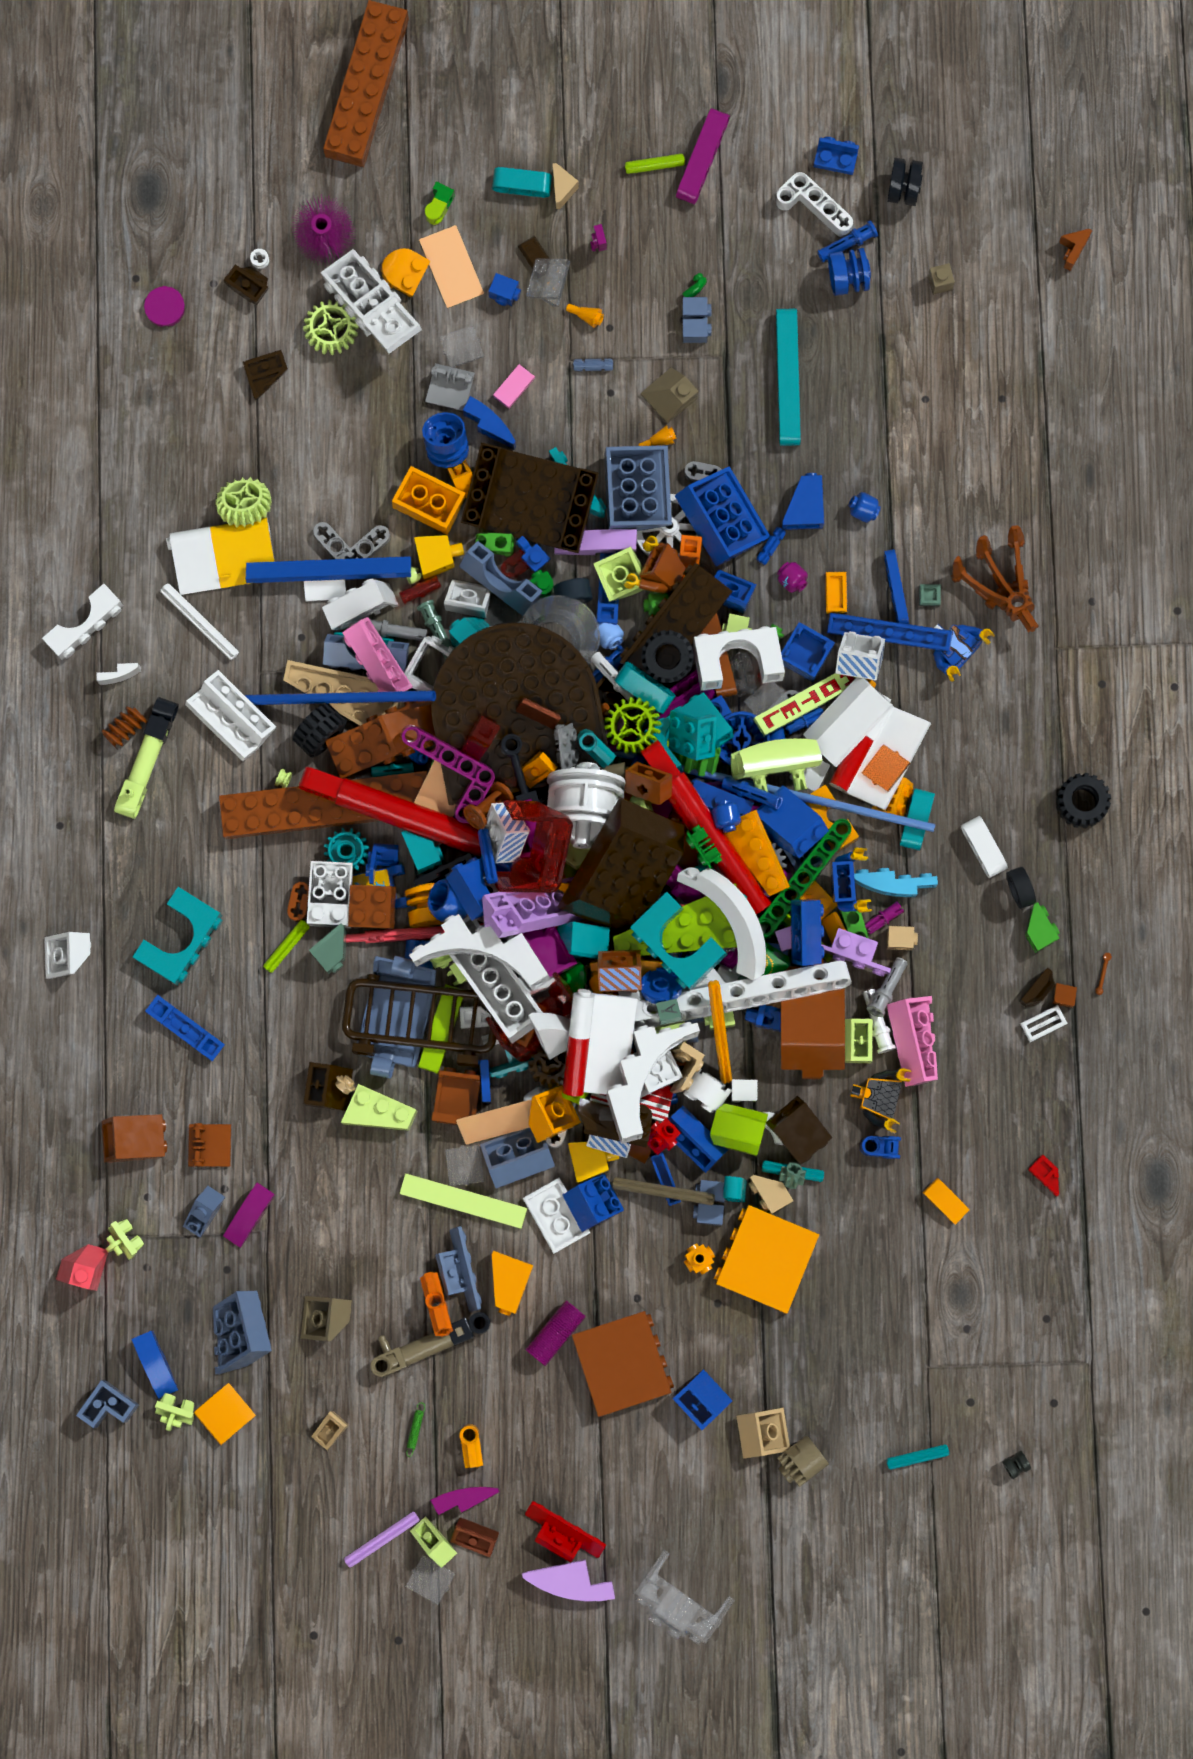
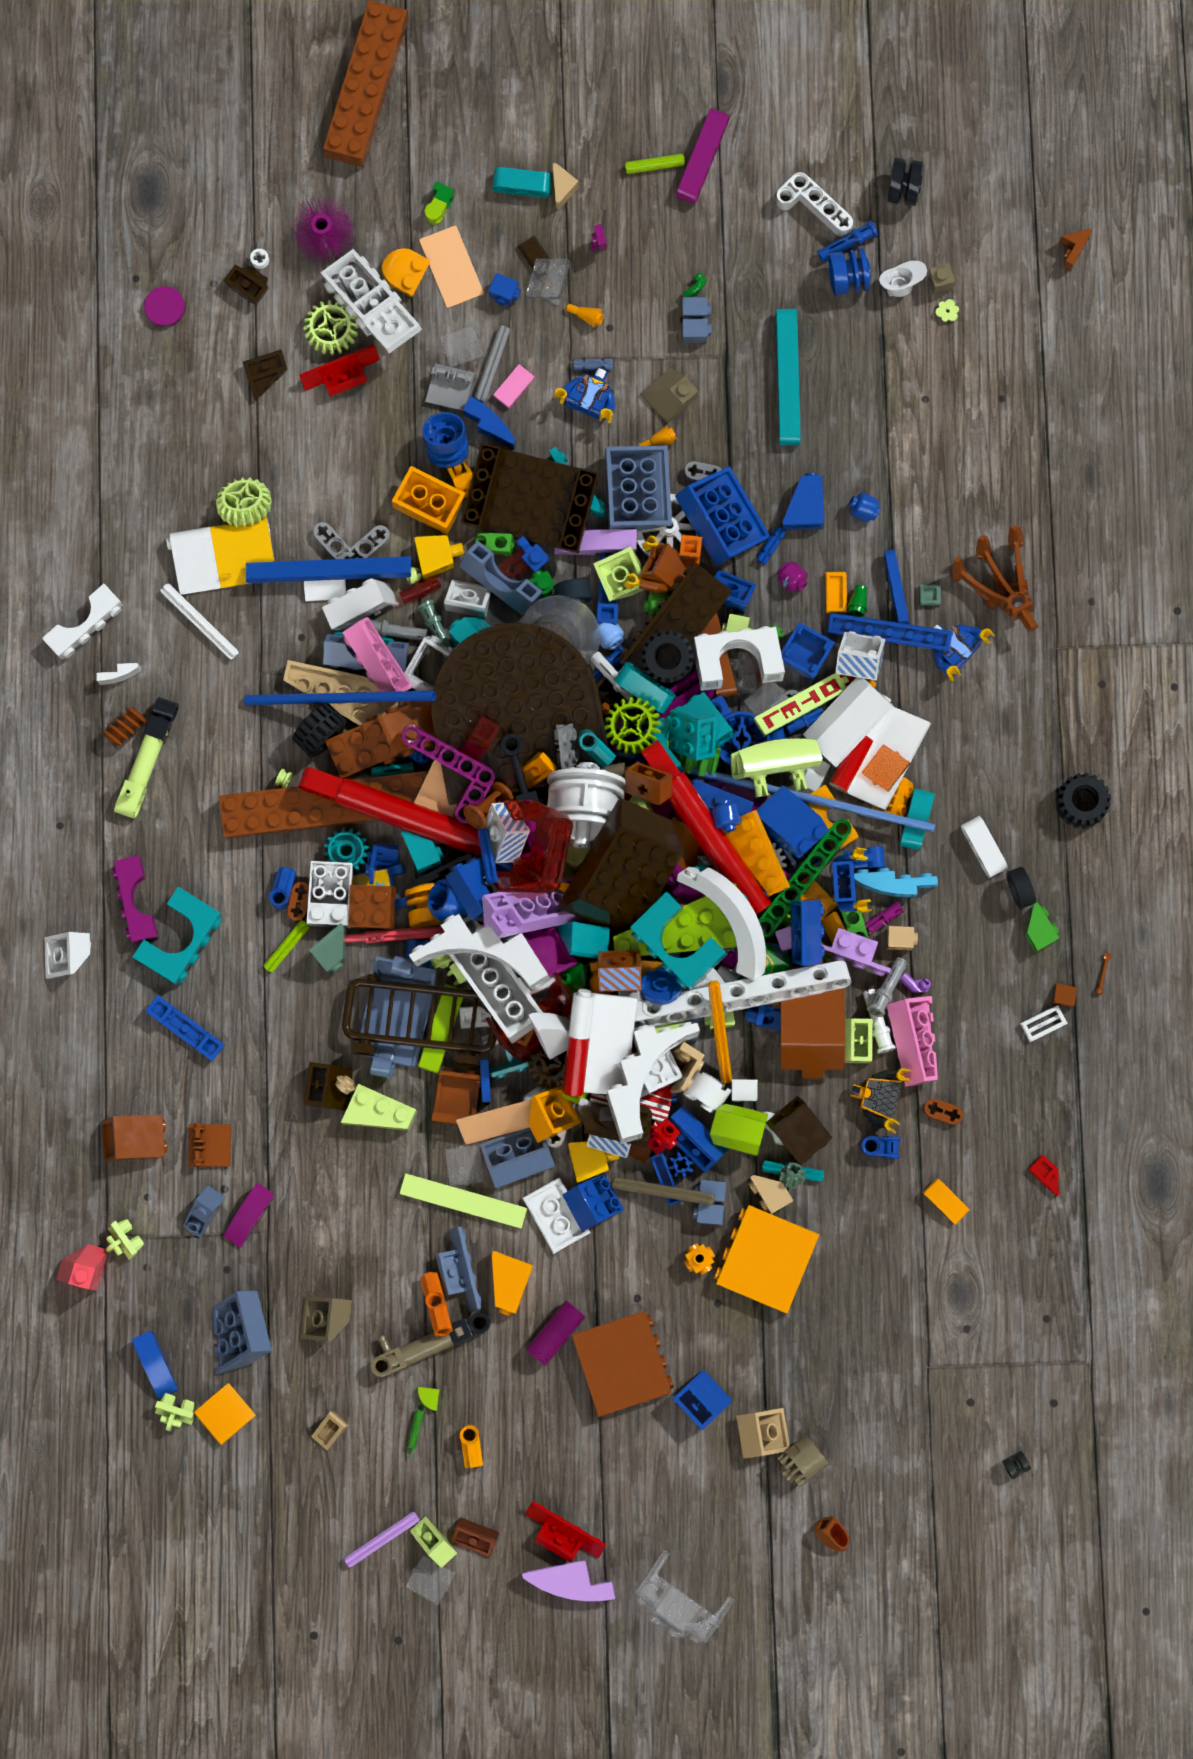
sand blue brick [76,1380,139,1428] -> none
white slope [185,670,276,761] -> none
magenta slope [431,1486,500,1515] -> none
copper slope [516,697,561,729] -> none
sand green tile [656,999,682,1025] -> none
green hinge [685,825,722,869] -> none
blue pin [722,776,783,809] -> none
teal beam [723,1176,747,1202] -> none
blue bracket [813,137,859,175] -> none
teal axle [886,1444,949,1470] -> none
dark brown slope [1019,967,1056,1007] -> none
none -> magenta arch [112,856,159,944]
none -> blue piece [269,867,297,910]
none -> red bracket [299,344,380,397]
none -> lime tile [418,1387,440,1411]
none -> light grey axle [475,325,510,403]
none -> torso [553,368,616,423]
none -> blue gear [669,1152,695,1178]
none -> dark orange rock [813,1516,849,1552]
none -> blue piece [843,846,885,870]
none -> green cone [847,585,867,617]
none -> white piece [879,261,927,297]
none -> medium lavender arm [900,972,931,993]
none -> dark orange beam [924,1099,963,1125]
none -> yellowish green plant [935,299,959,322]

